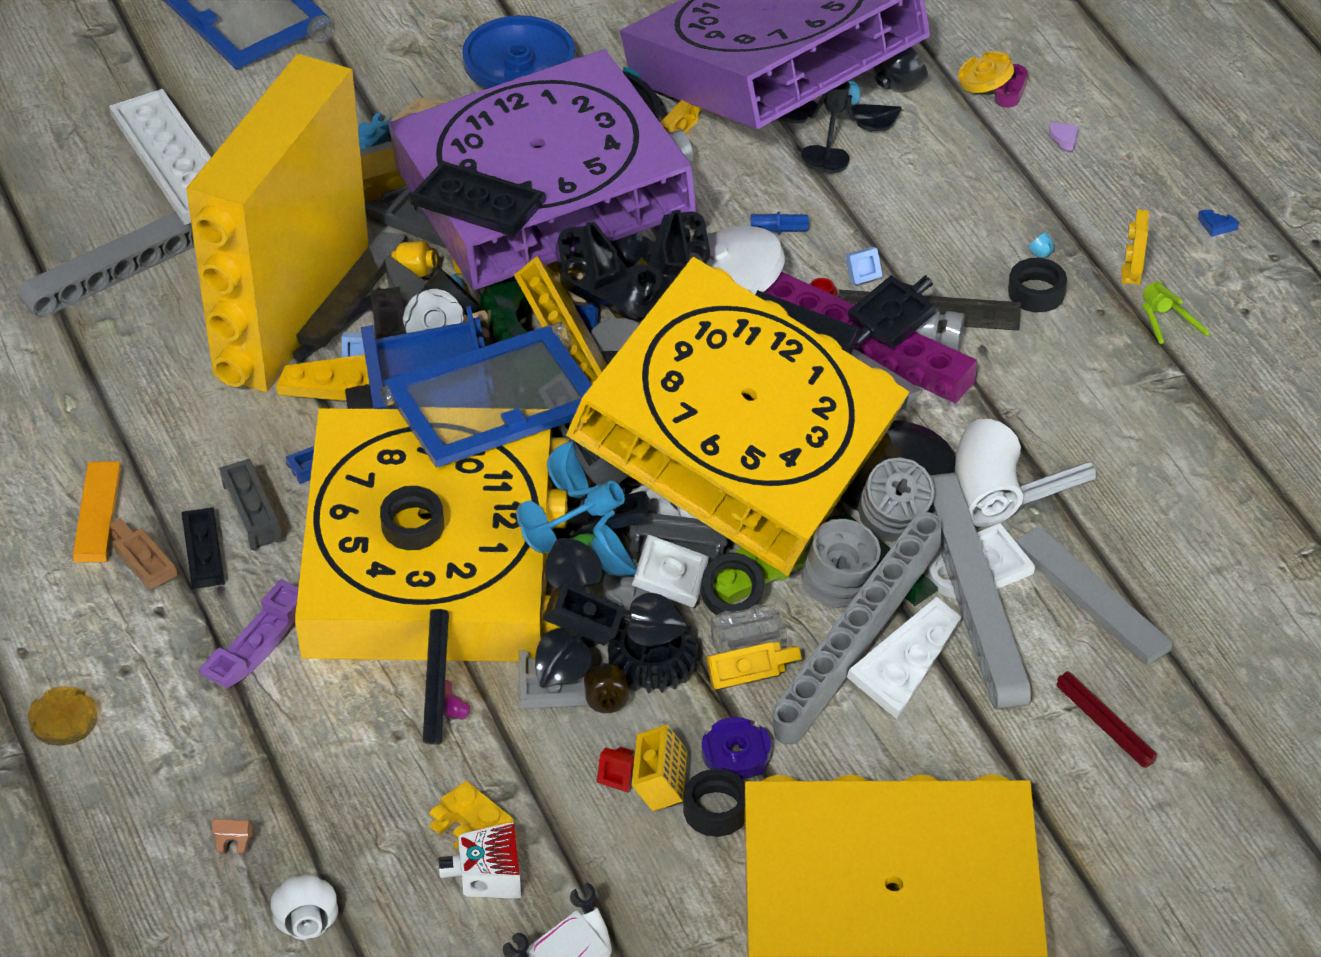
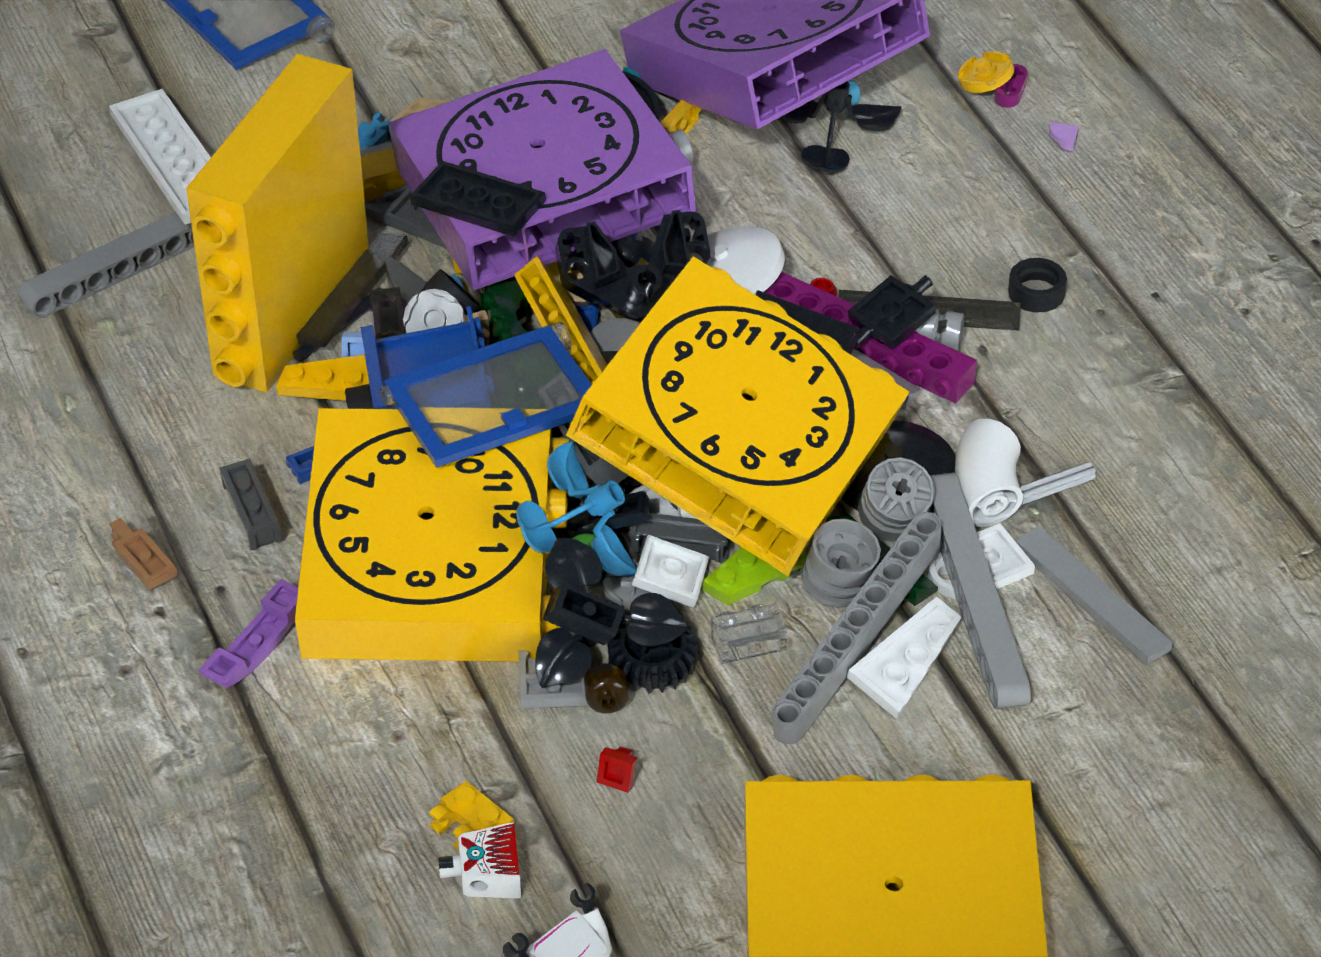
clear yellow tile [28,686,98,746] -> none
light orange tile [73,461,121,562] -> none
black tile [181,507,225,589] -> none
nougat tile [212,819,254,855] -> none
white plant [270,874,338,940] -> none
black tyre [380,486,444,551] -> none
yellow head [391,240,438,279] -> none
black axle [423,609,449,745] -> none
magenta arm [443,680,470,720] -> none
blue dish [462,15,575,89] -> none
yellow brick [632,724,687,811] -> none
black tyre [683,769,745,837] -> none
black tyre [700,552,765,619] -> none
dark purple plate [702,717,771,779] -> none
yellow hinge [705,641,802,690] -> none
blue axle [751,211,809,235] -> none
light blue tile [845,247,883,285] -> none
black cylinder [873,47,928,92] -> none
medium azure hinge [1028,232,1054,258] -> none
dark red axle [1056,671,1157,768] -> none
yellow hinge [1121,209,1149,285] -> none
lime plant [1142,281,1210,344] -> none
blue tile [1198,210,1239,237] -> none

